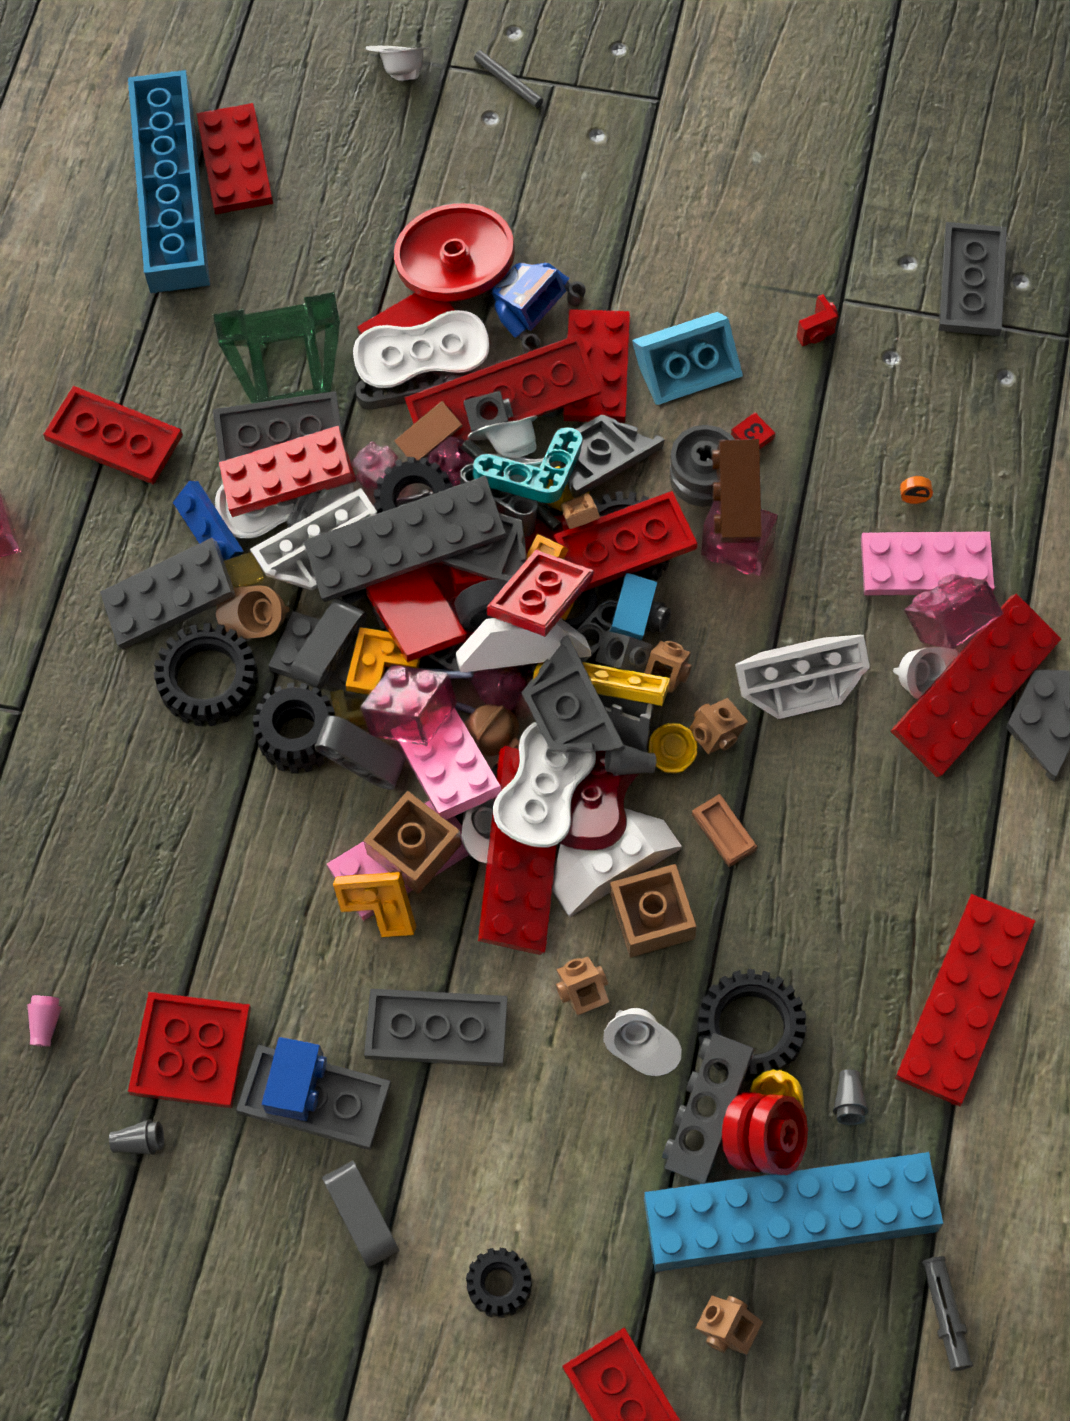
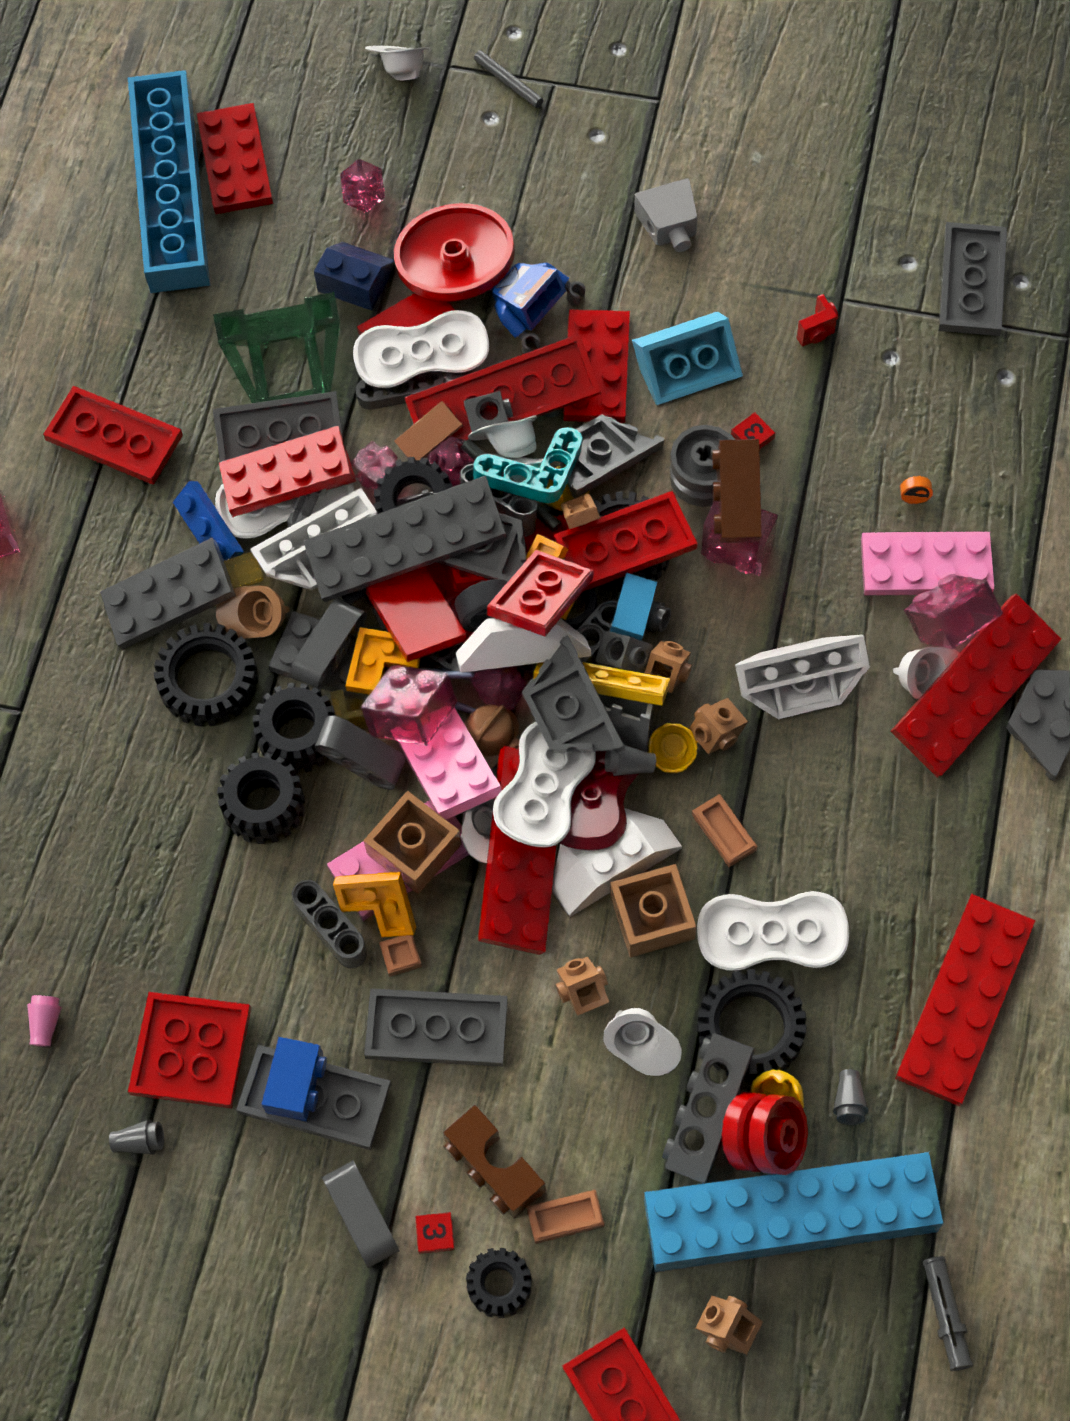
none -> black tyre [217,752,305,844]
none -> dark grey beam [292,880,367,968]
none -> dark blue slope [314,242,396,311]
none -> clear pink brick [340,159,385,213]
none -> nougat tile [379,935,422,977]
none -> red tile [415,1212,455,1254]
none -> reddish brown arch [443,1105,546,1219]
none -> nougat tile [527,1190,604,1244]
none -> light grey torso [634,178,697,252]
none -> white plate [697,891,849,971]

